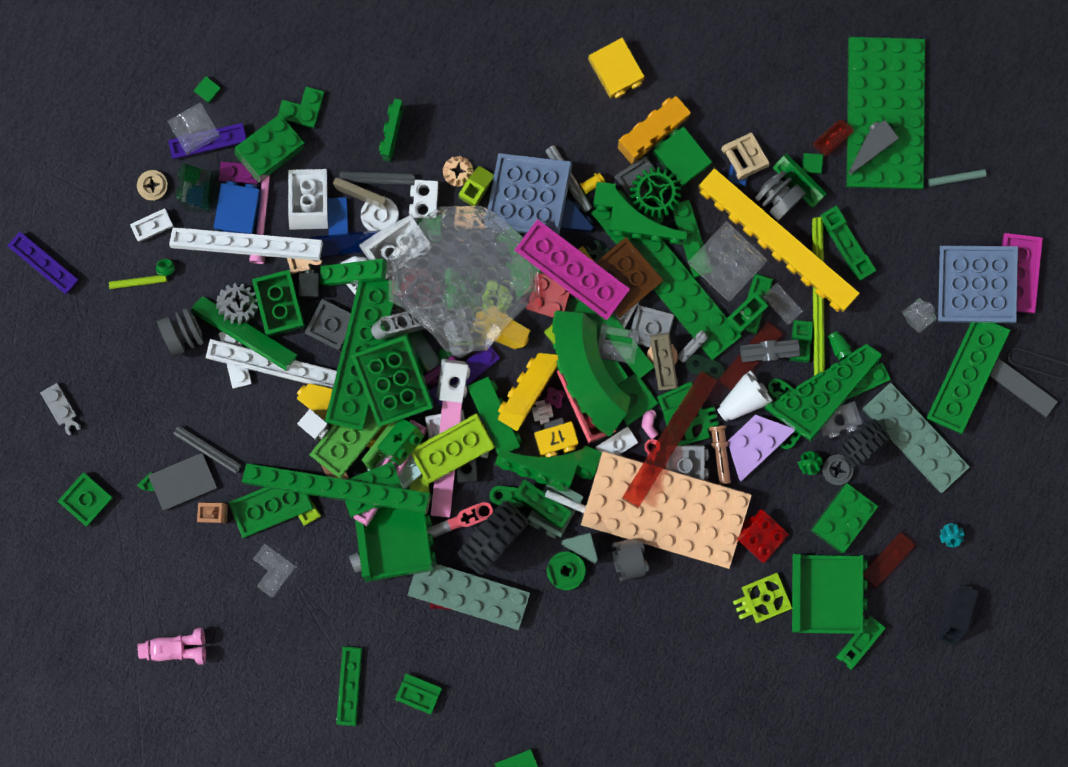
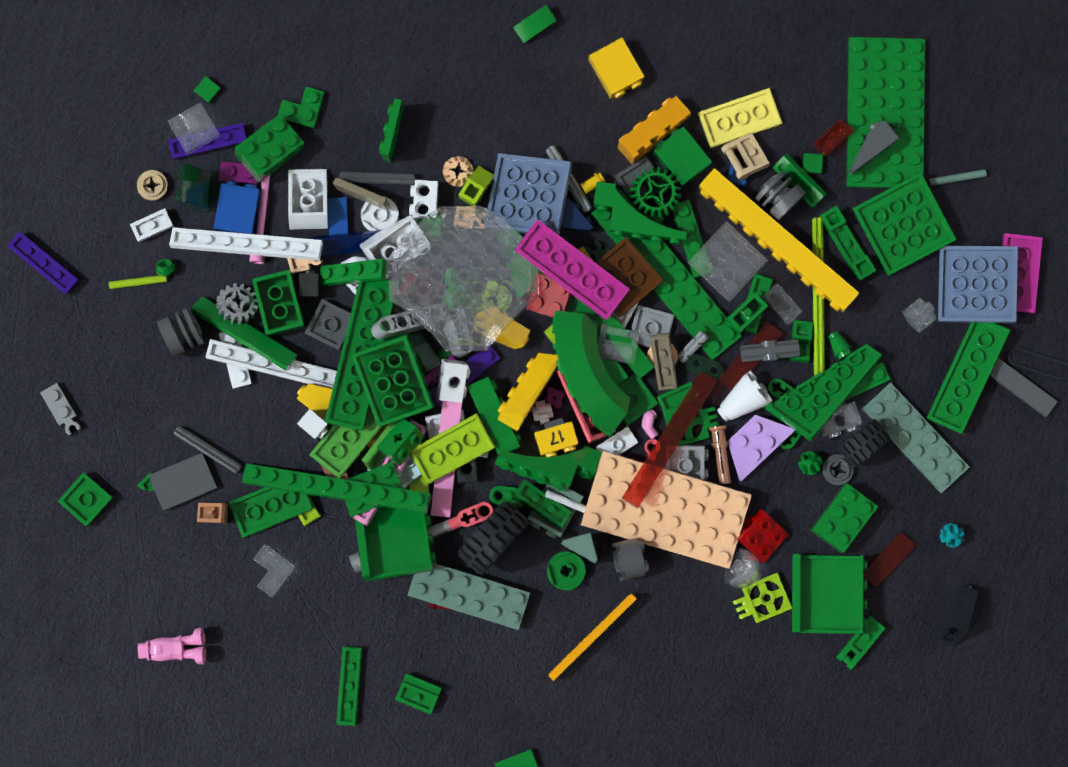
none -> green slope [513,5,557,43]
none -> light orange tile [548,594,636,681]
none -> light yellow tile [698,88,782,149]
none -> clear cylinder [724,549,761,588]
none -> green plate [852,172,956,276]

